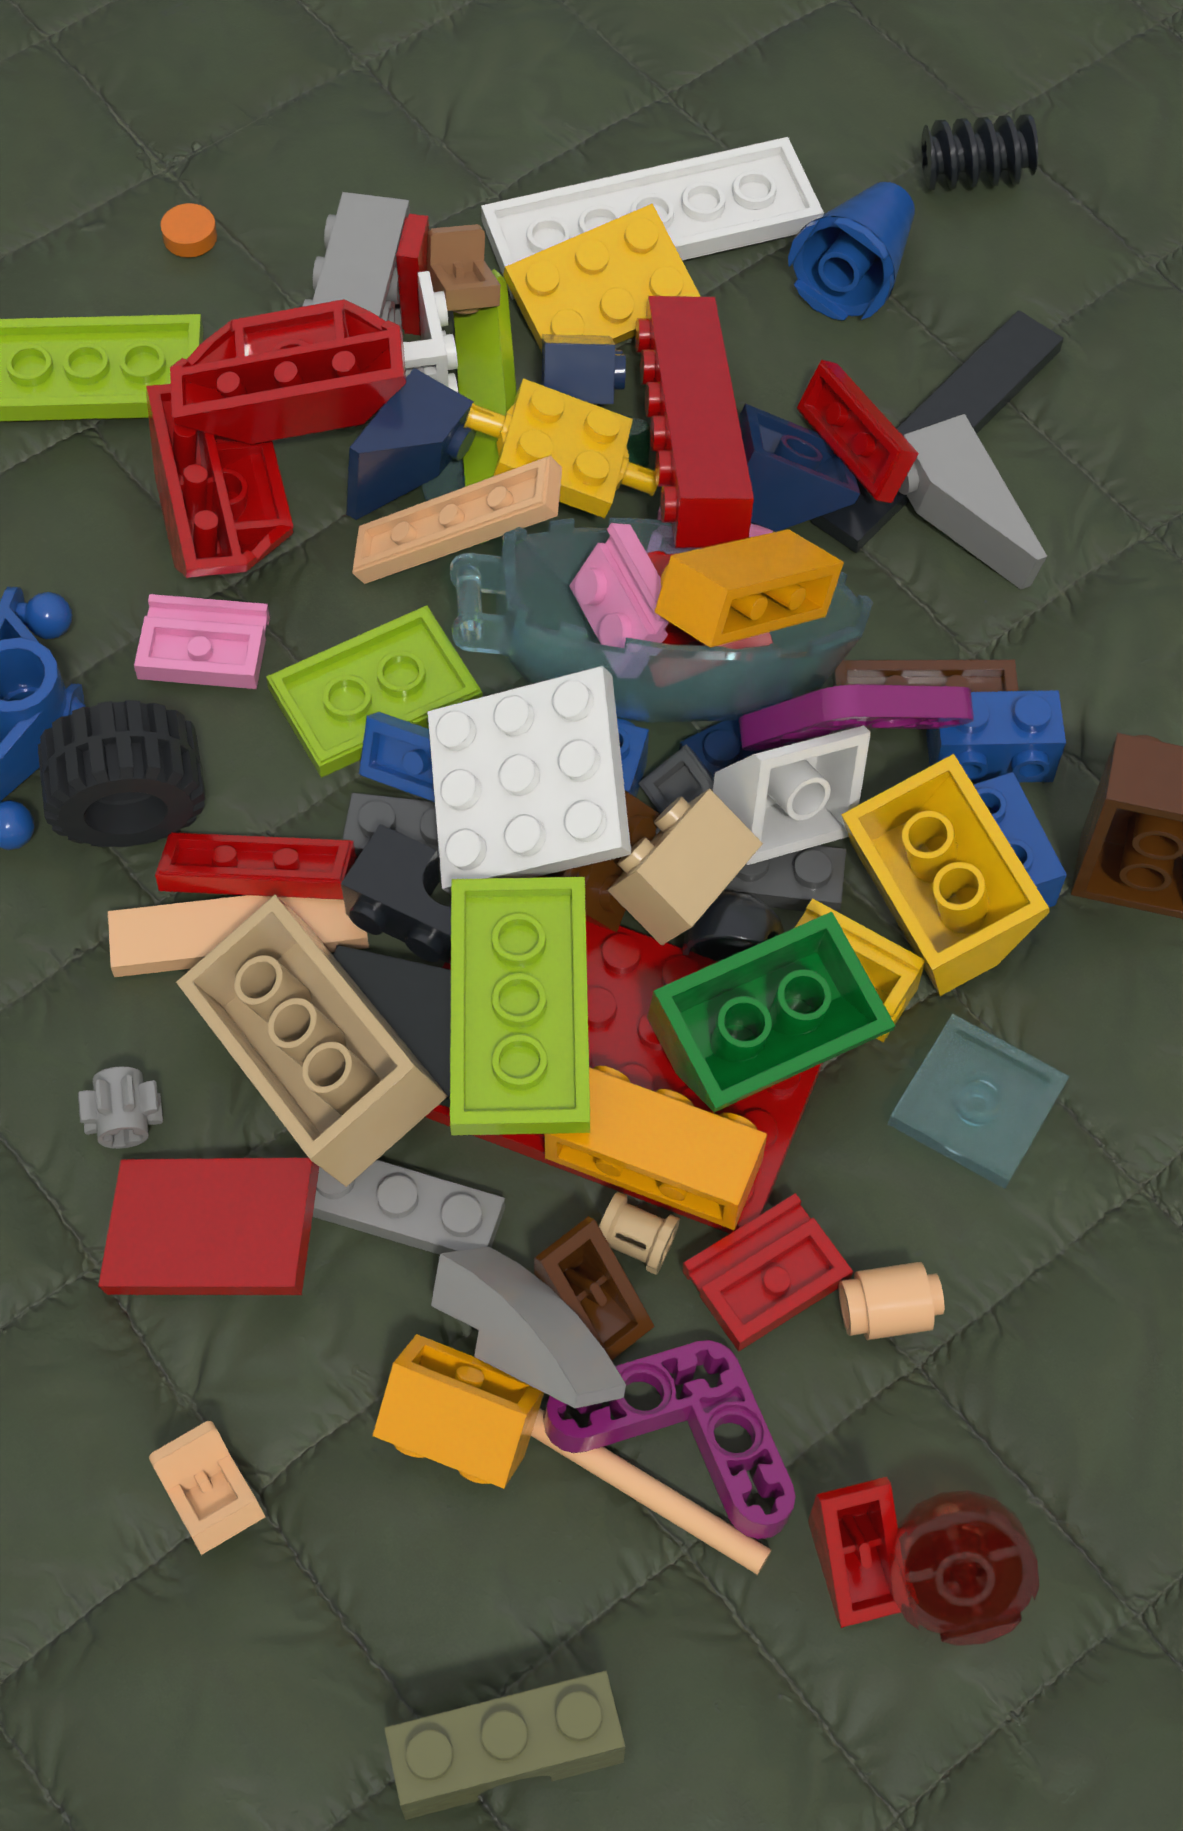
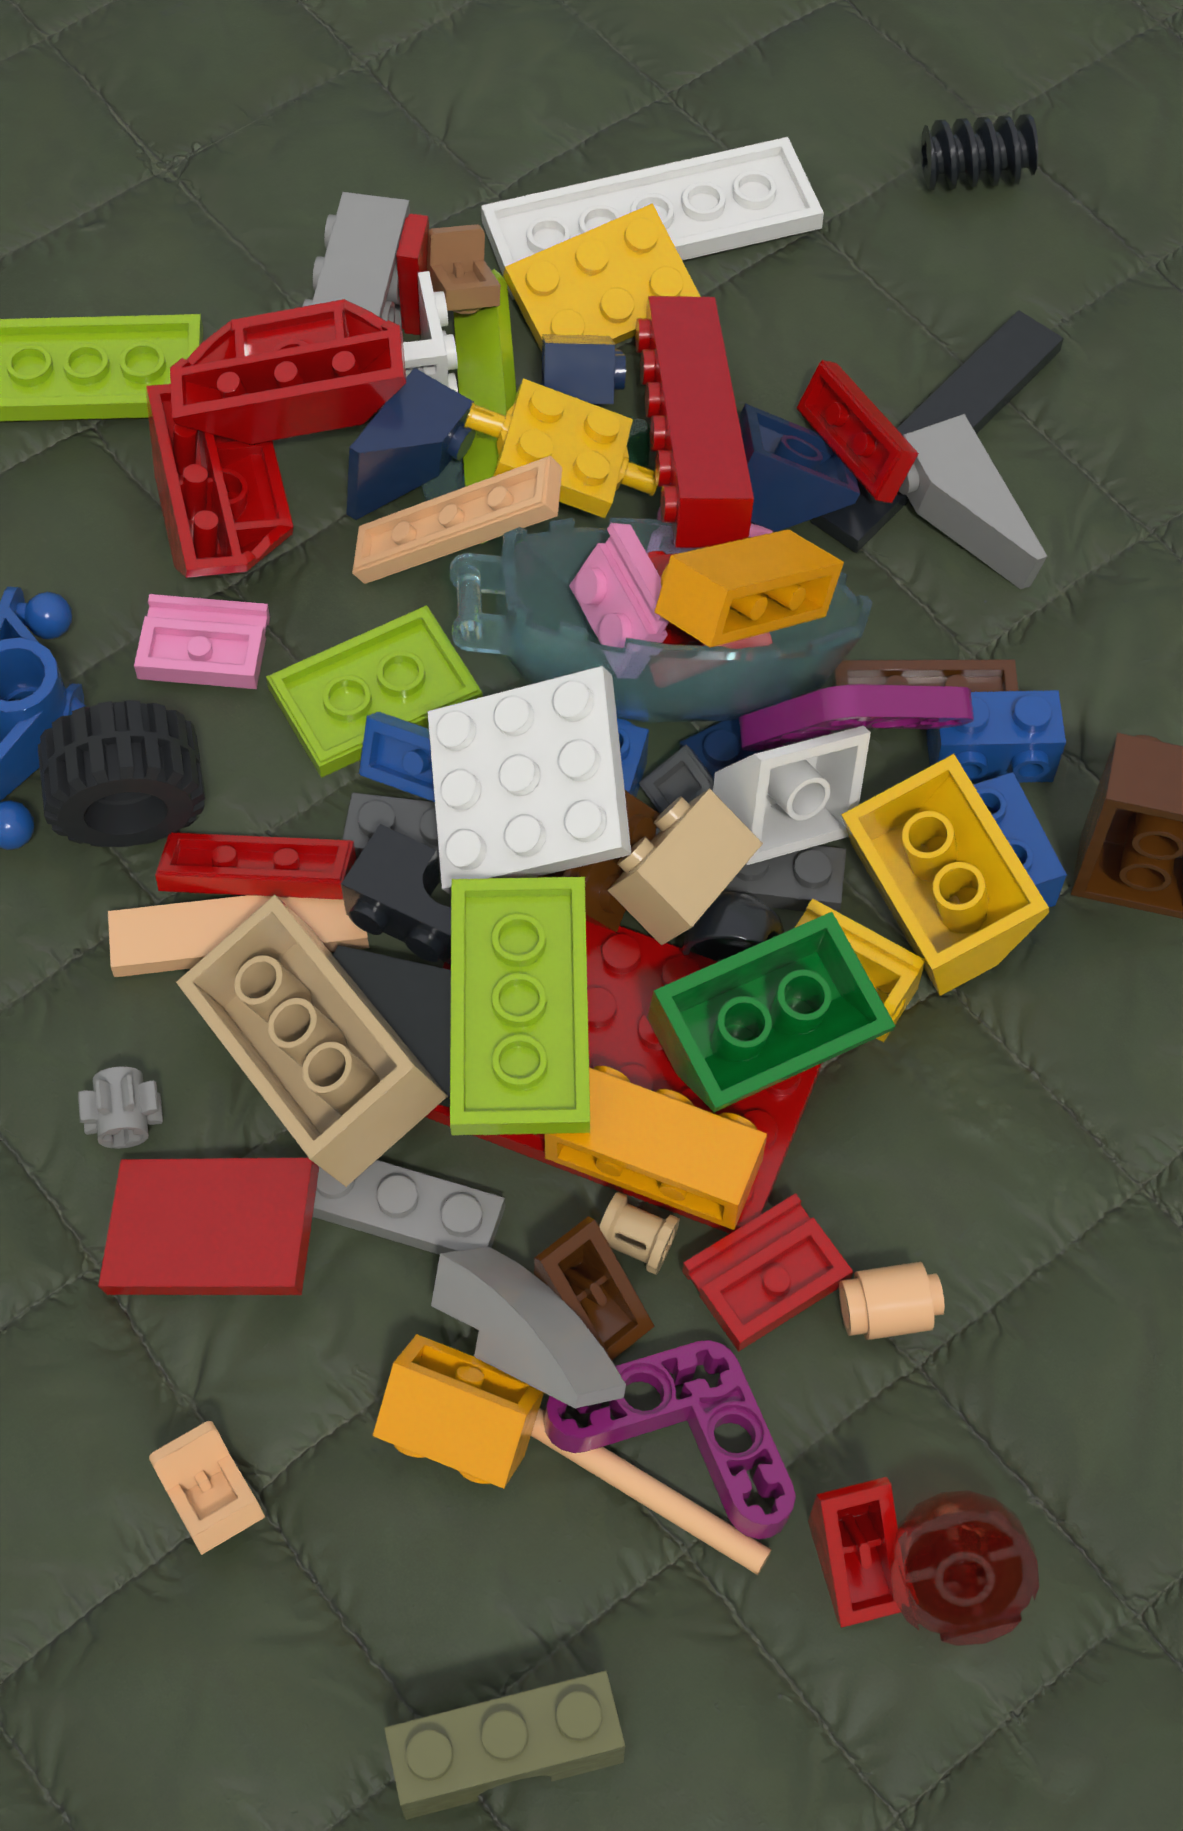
orange tile [161,203,217,257] -> none
blue cone [788,182,915,320] -> none
clear light blue plate [888,1014,1069,1189] -> none

